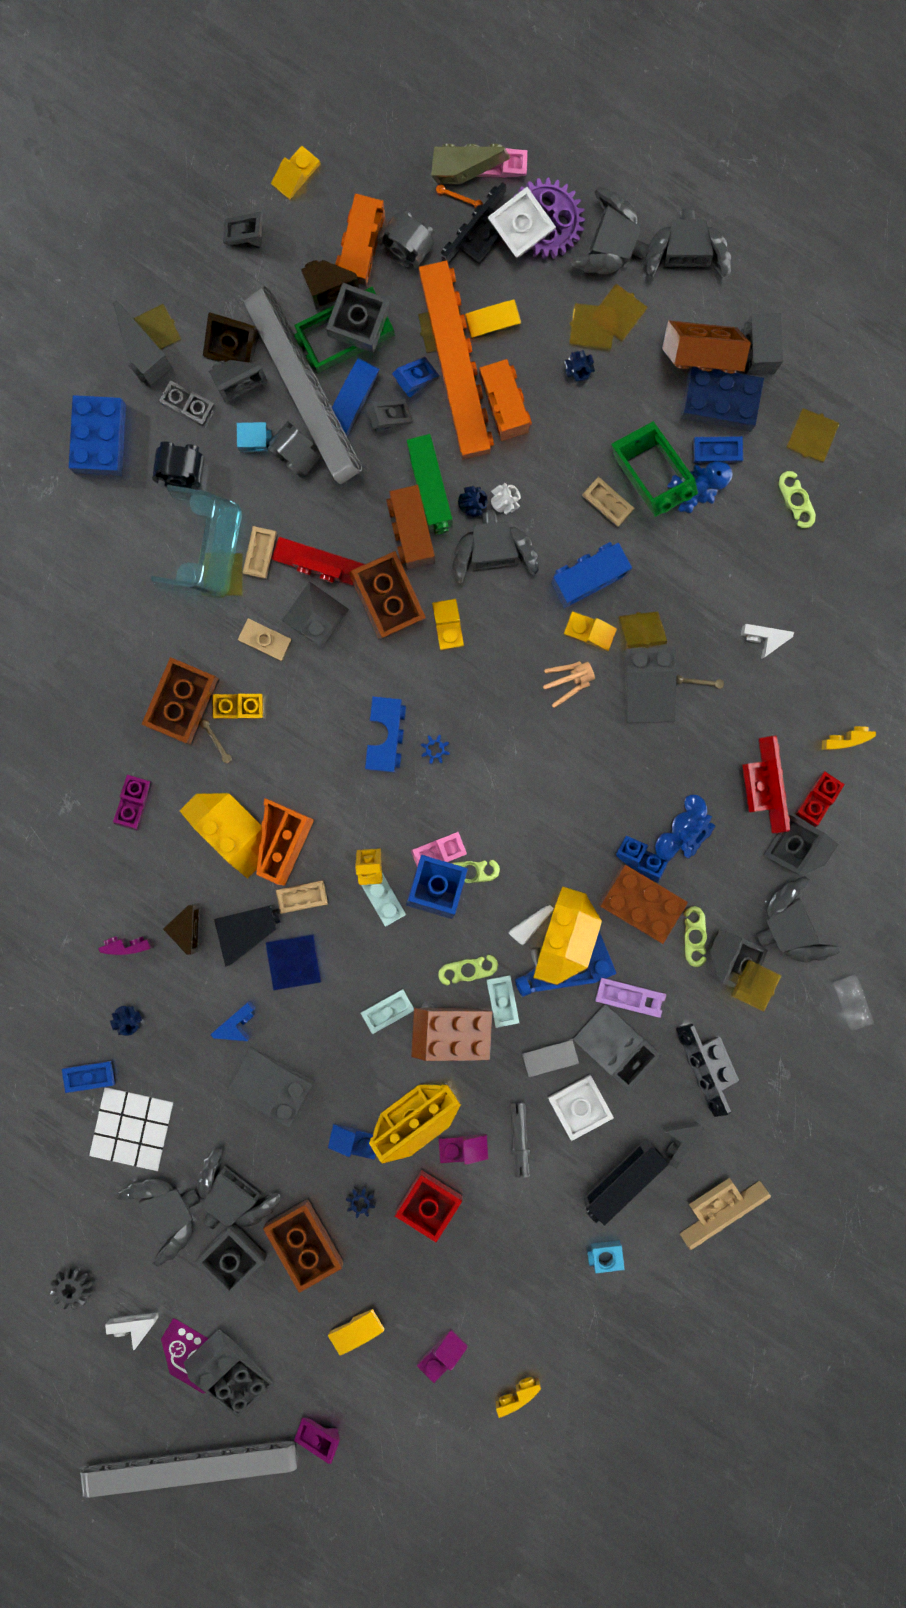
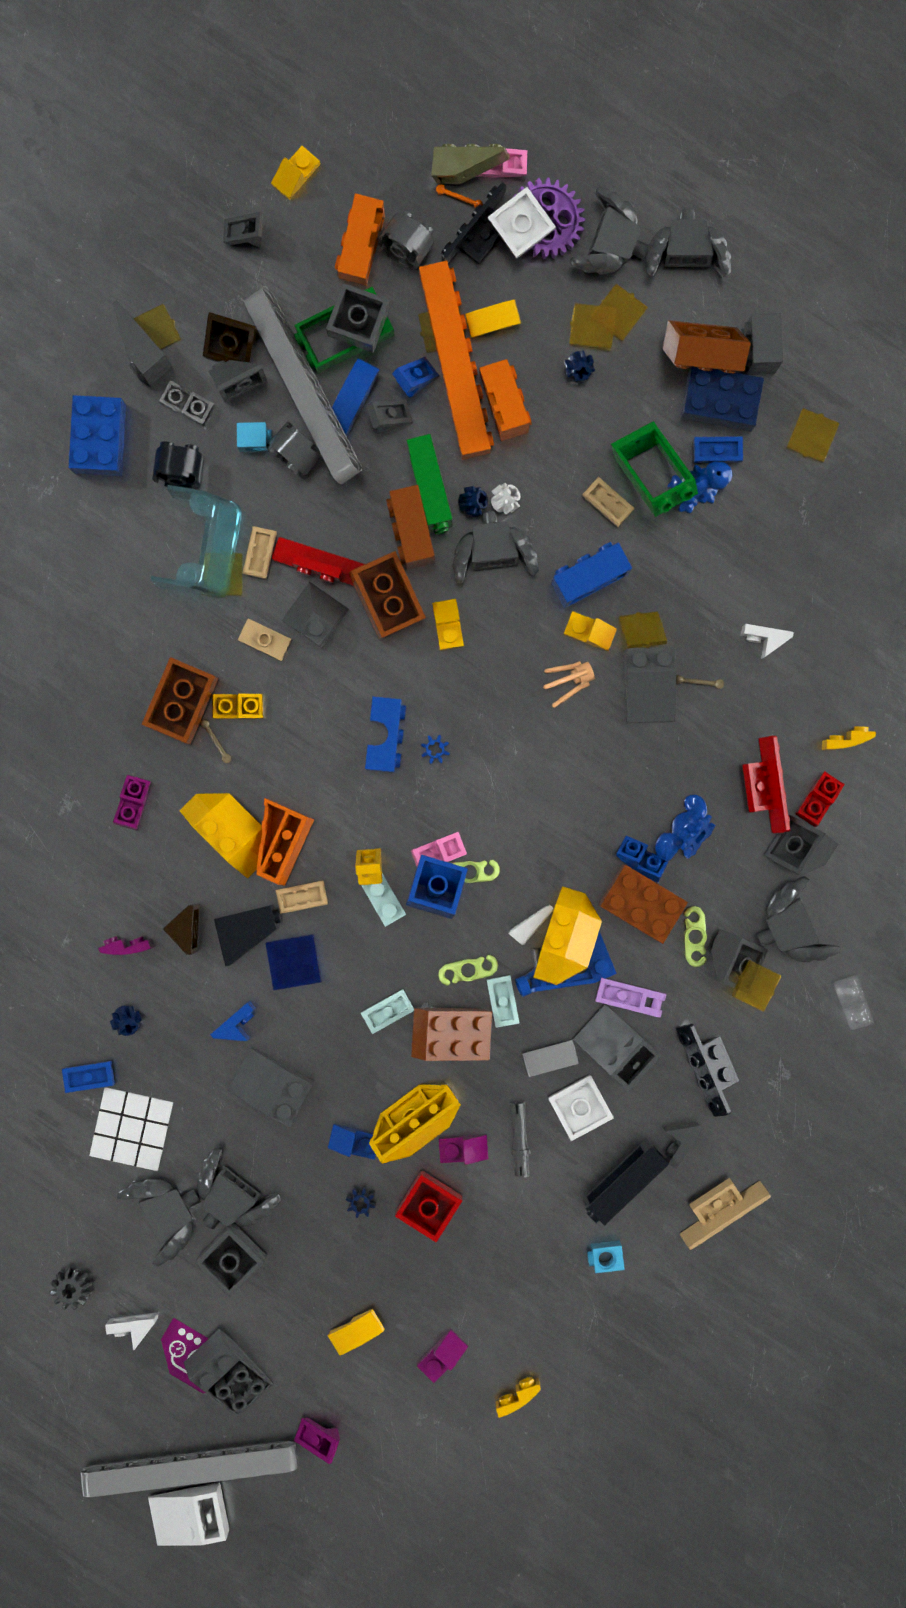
dark orange brick [263,1199,343,1293] -> none
dark brown slope [301,260,359,310] -> none
yellowish green piece [779,471,816,528] -> none
none -> white slope [148,1482,229,1546]

